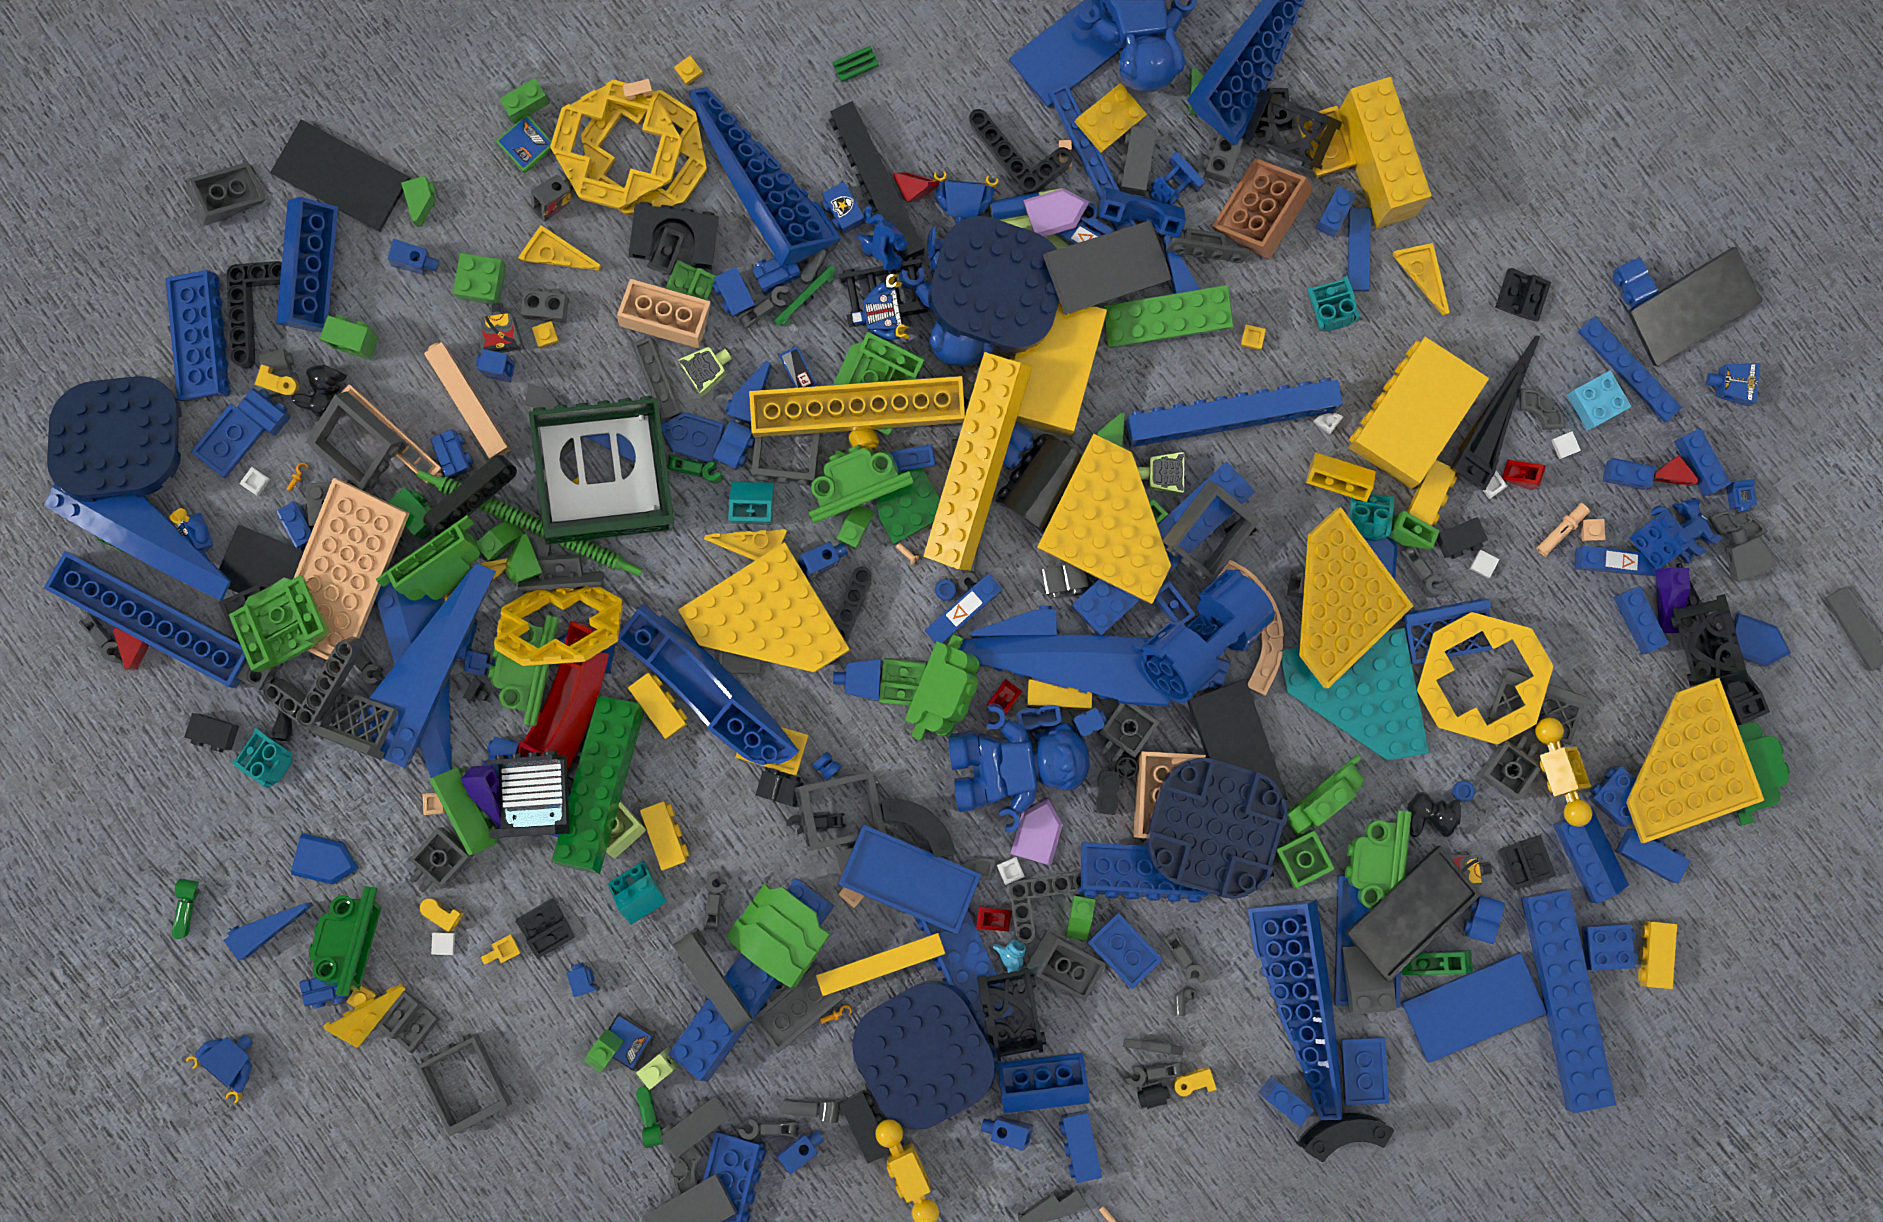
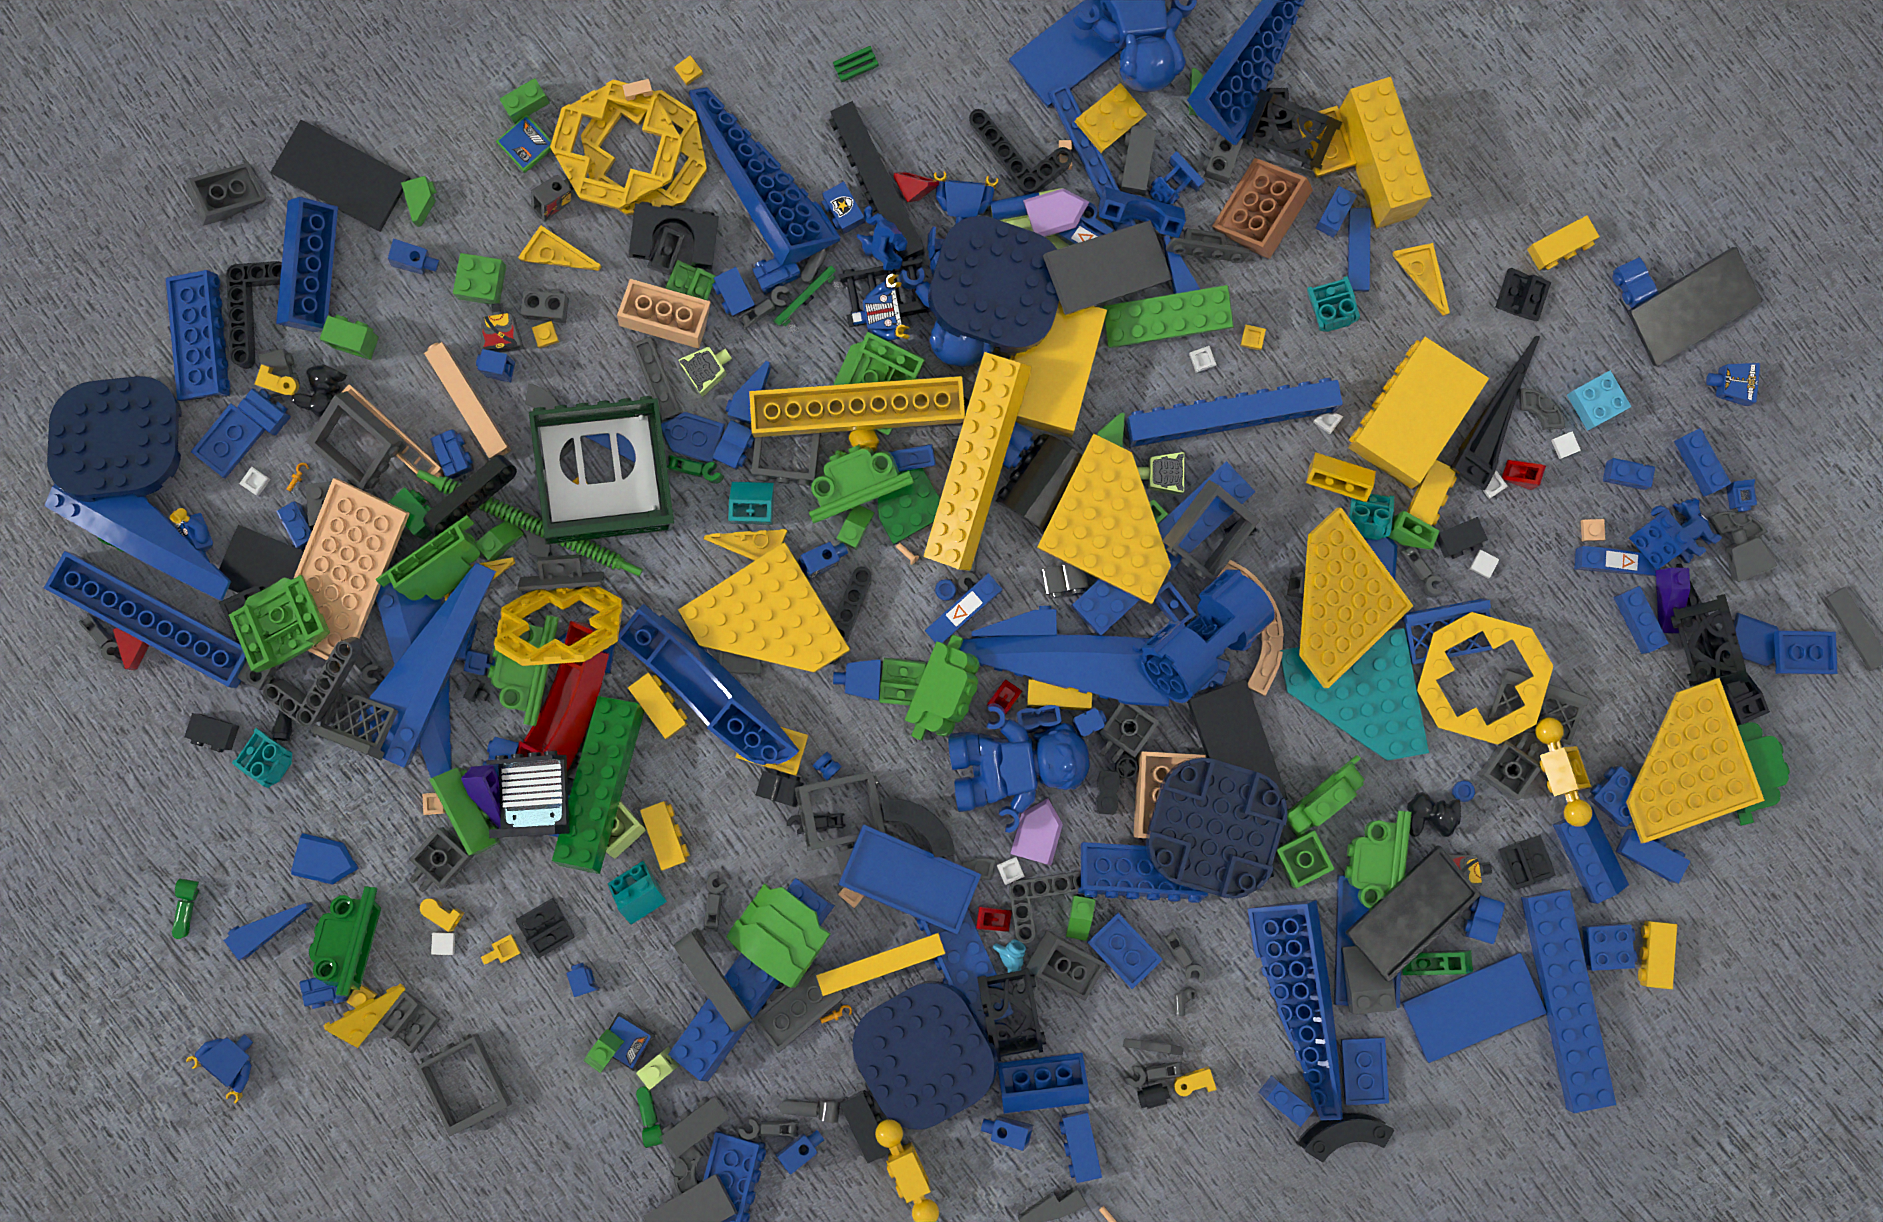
bright green slope [505,534,542,585] -> none
slope [779,346,817,388] -> none
light nougat pin [1536,503,1590,557] -> none
blue plate [1578,317,1683,423] -> none
red slope [1653,456,1698,486] -> none
none -> white tile [1189,346,1216,373]
none -> yellow brick [1527,215,1600,271]
none -> blue plate [1774,631,1838,675]

